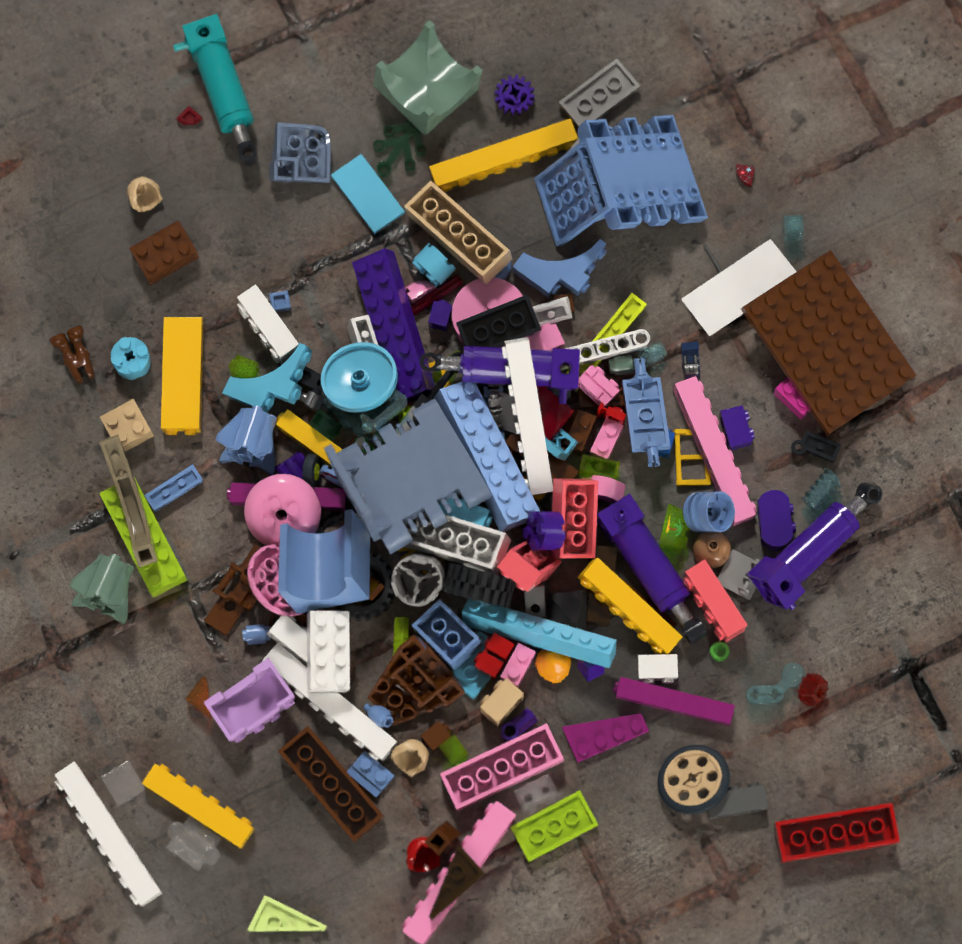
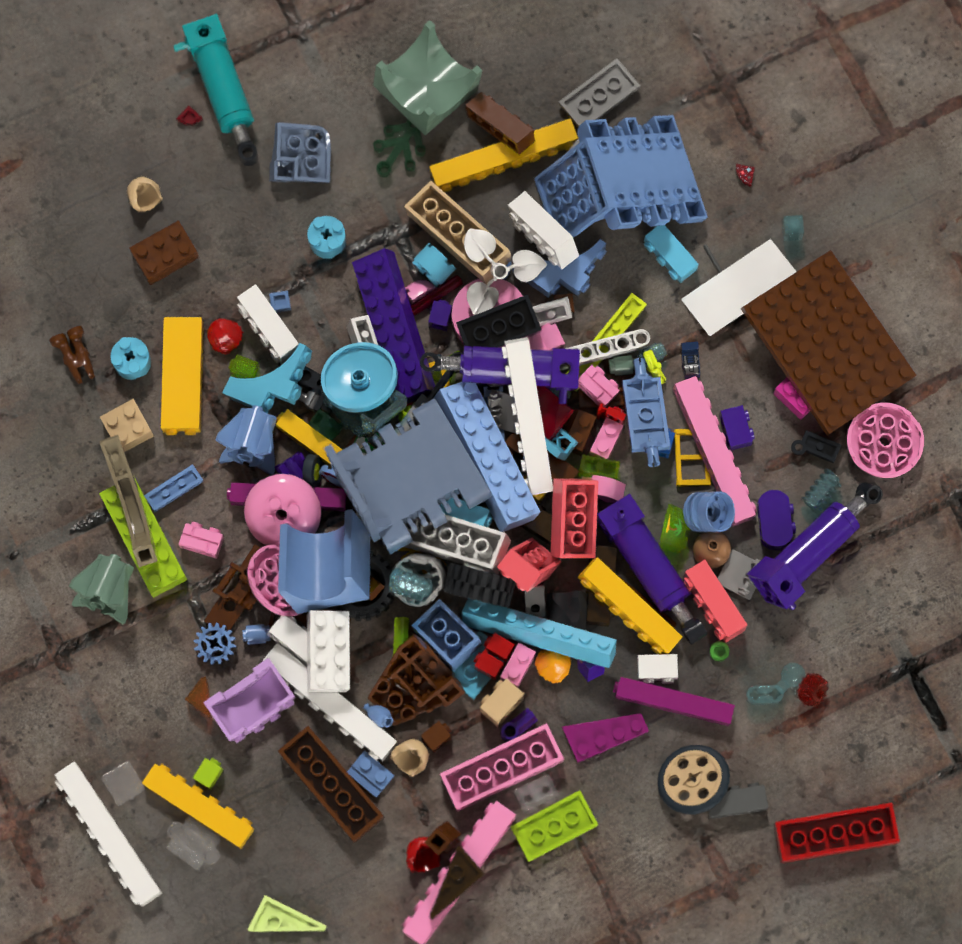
medium azure tile [331,154,405,235] -> none
clear neon green brick [439,734,469,767] -> none
dark purple gear [494,75,535,116] -> none
dark purple brick [523,511,566,550] -> none
none -> bright pink brick [179,522,224,559]
none -> lime brick [193,758,224,790]
none -> medium blue gear [194,623,236,665]
none -> red hair [207,318,244,355]
none -> medium azure brick [307,216,346,259]
none -> clear light blue piece [389,568,433,601]
none -> white plant [464,228,547,315]
none -> reddish brown brick [465,92,535,155]
none -> white brick [508,191,579,270]
none -> neon yellow axle [643,350,666,385]
none -> medium azure brick [644,225,699,283]
none -> bright pink brick [847,403,924,478]

